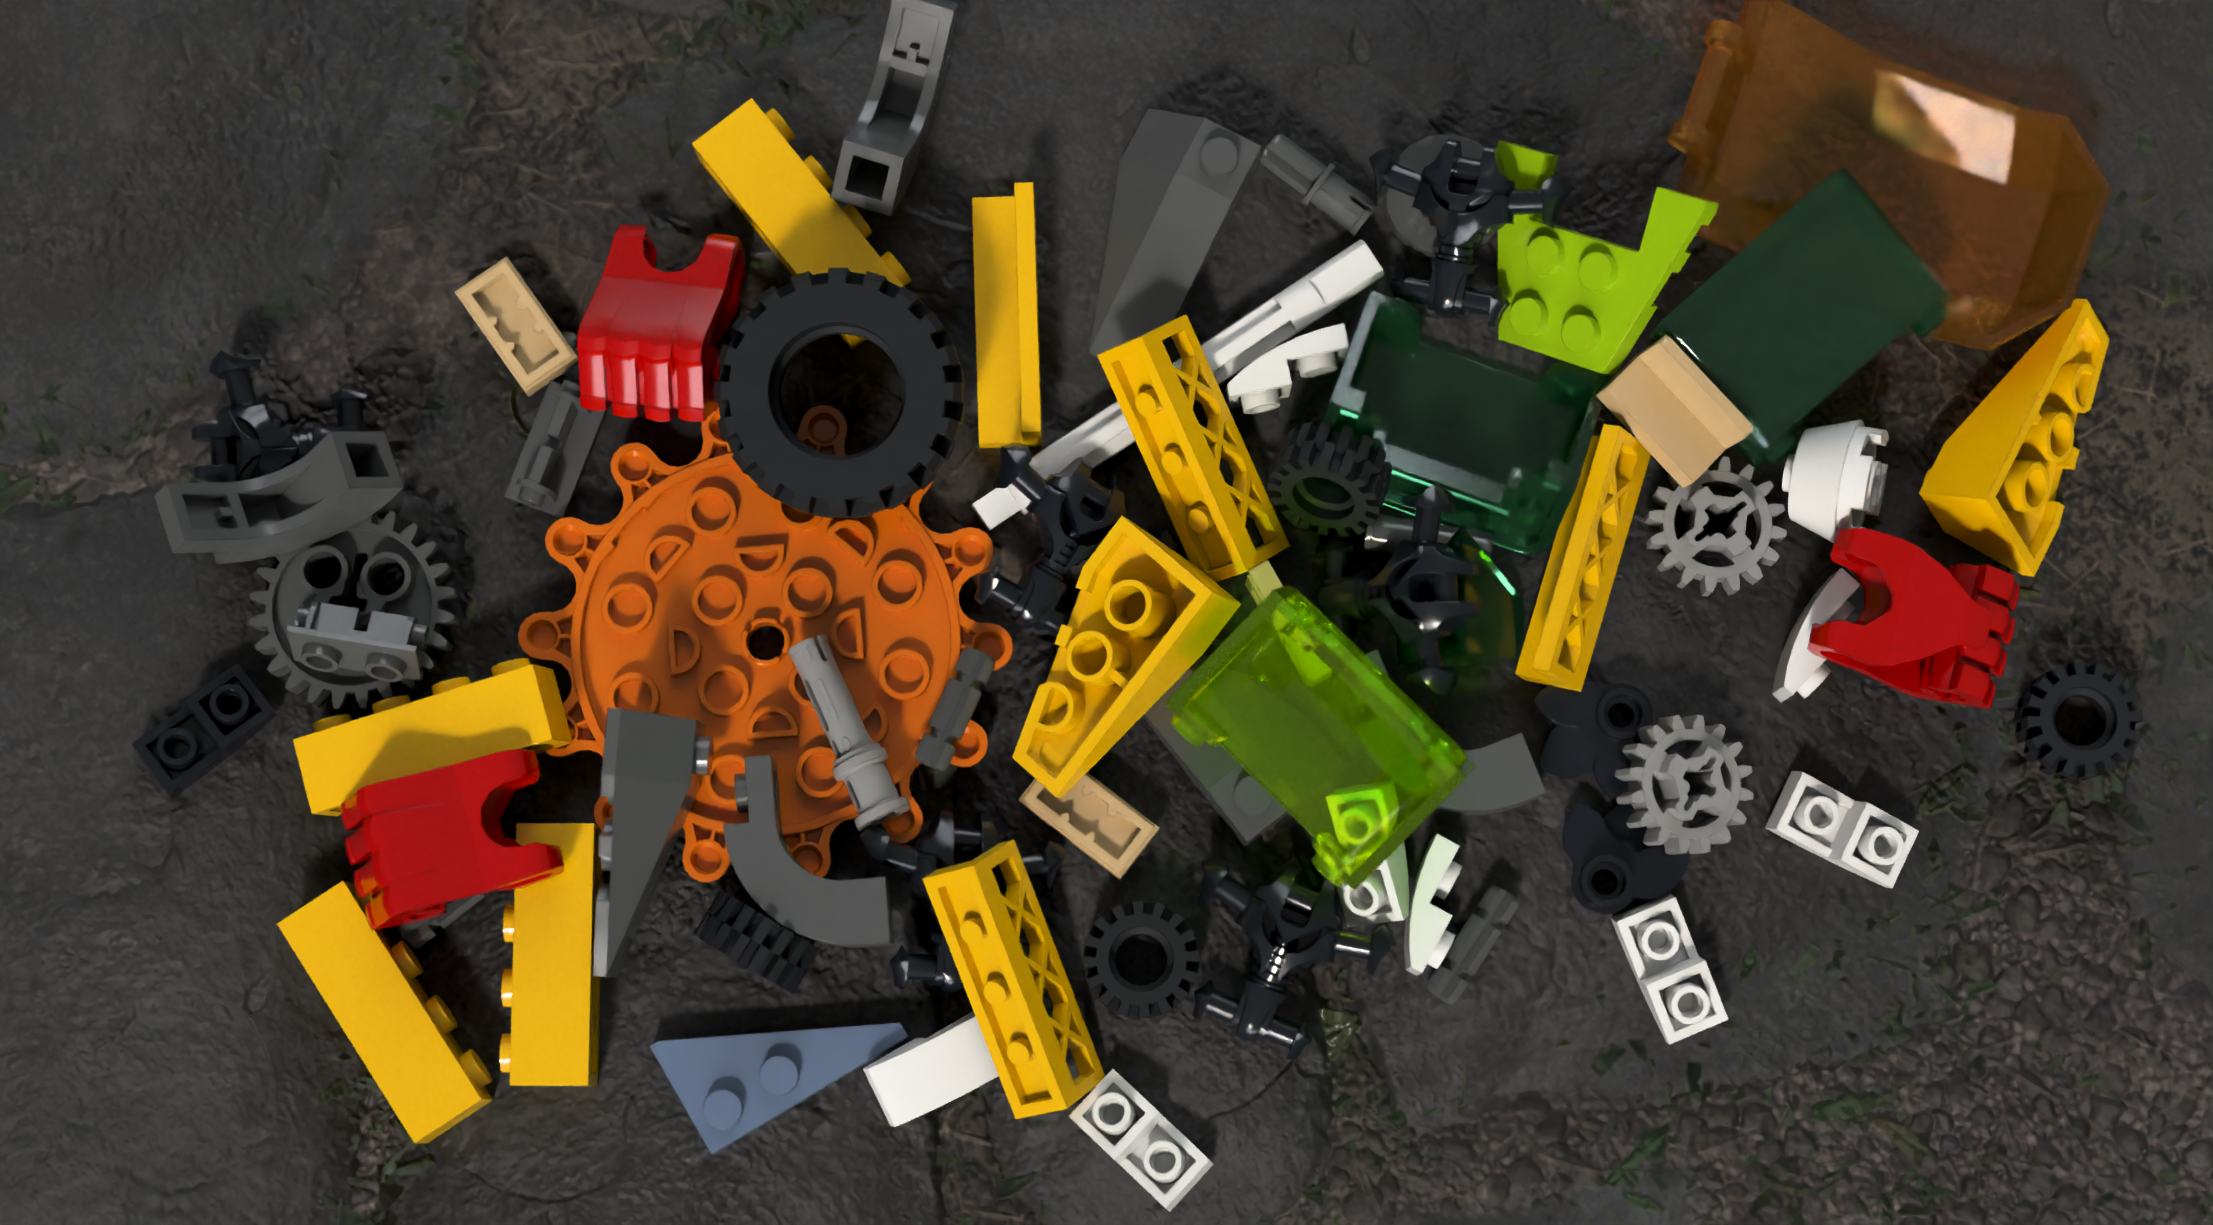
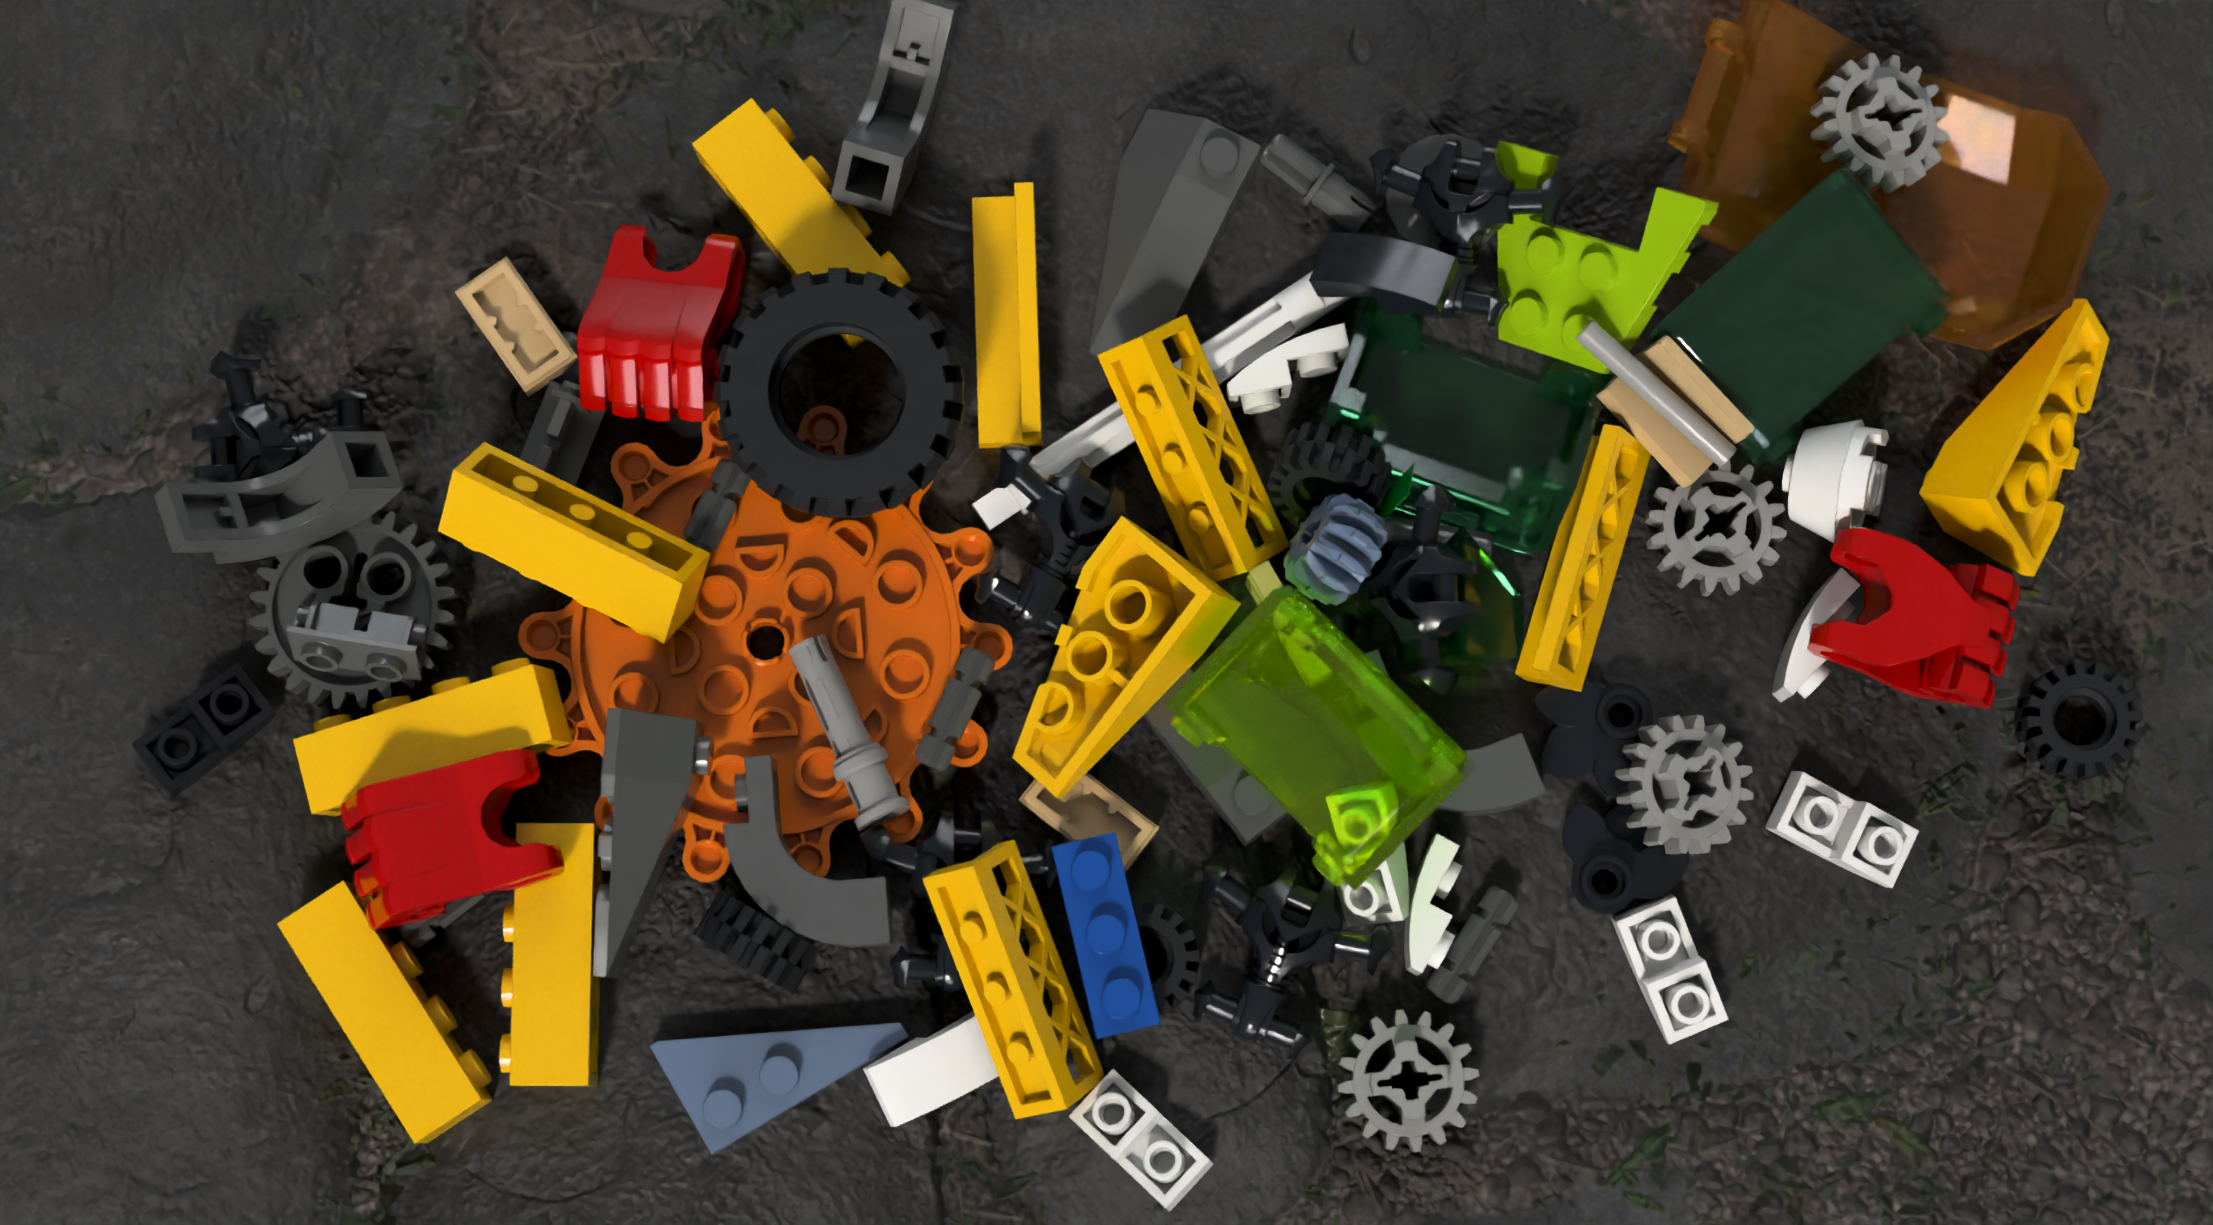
none -> yellow brick [438,442,710,644]
none -> dark grey axle [683,459,751,572]
none -> blue plate [1052,832,1161,1039]
none -> sand blue gear [1283,493,1387,606]
none -> black slope [1309,232,1460,314]
none -> light grey gear [1336,1009,1479,1152]
none -> green sticker [1379,462,1415,520]
none -> light grey bar [1575,320,1737,467]
none -> light grey gear [1810,53,1950,194]

